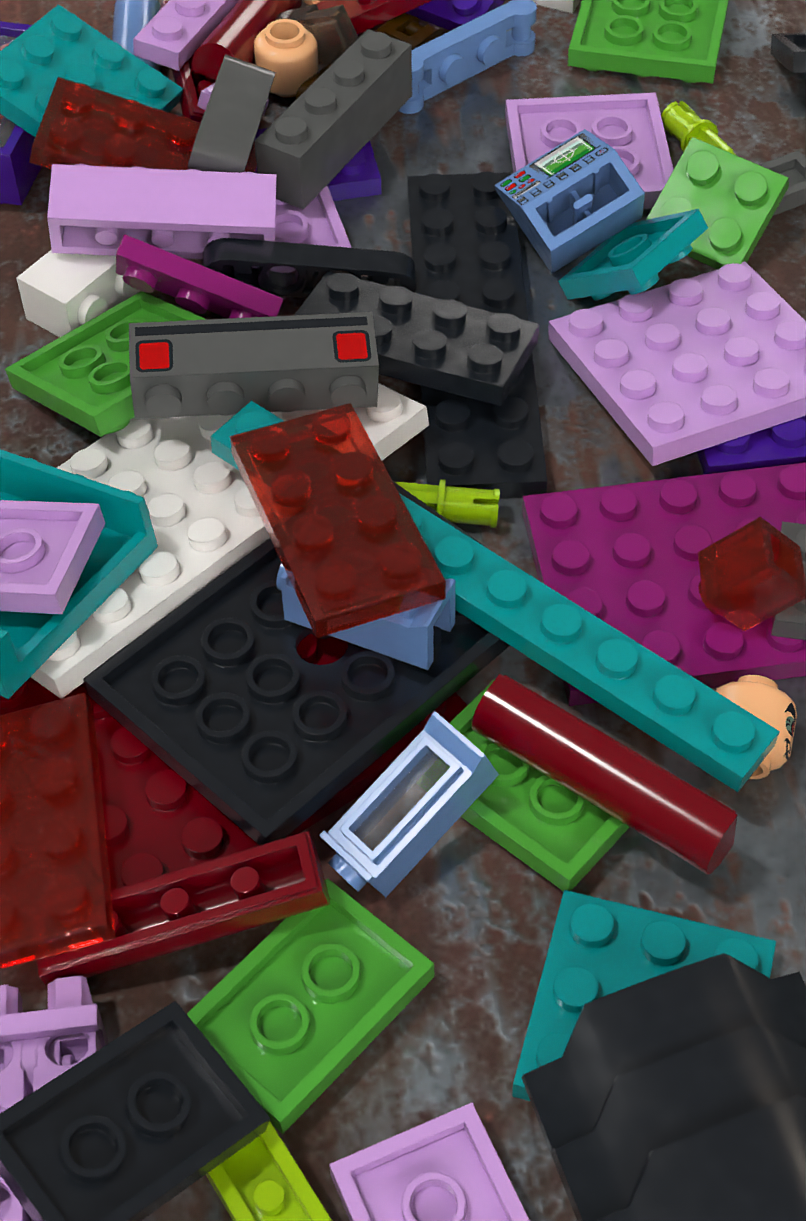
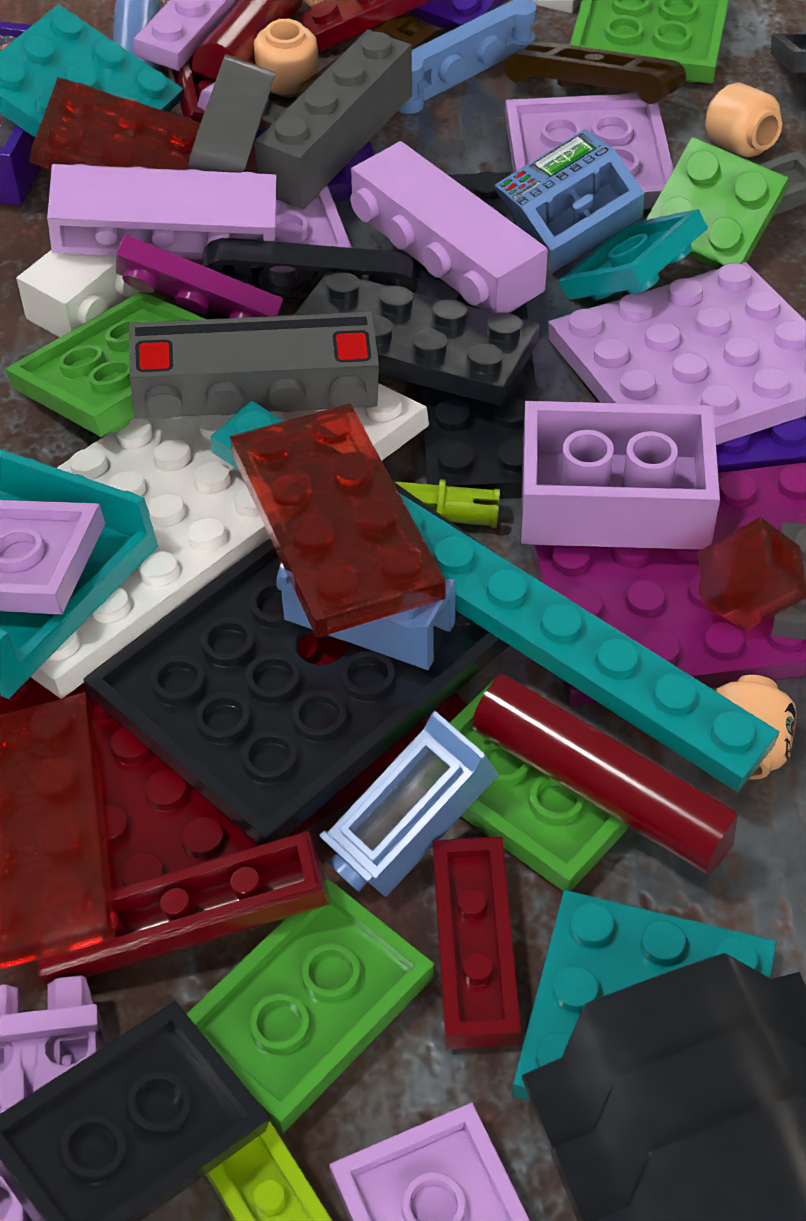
clear smoke slope [275,4,359,65] -> none
lime axle [661,101,736,155] -> none
none -> lavender brick [350,141,548,313]
none -> dark red plate [432,837,521,1049]
none -> dark brown plate [504,41,686,104]
none -> lavender brick [521,401,720,550]
none -> light nougat head [705,82,782,158]

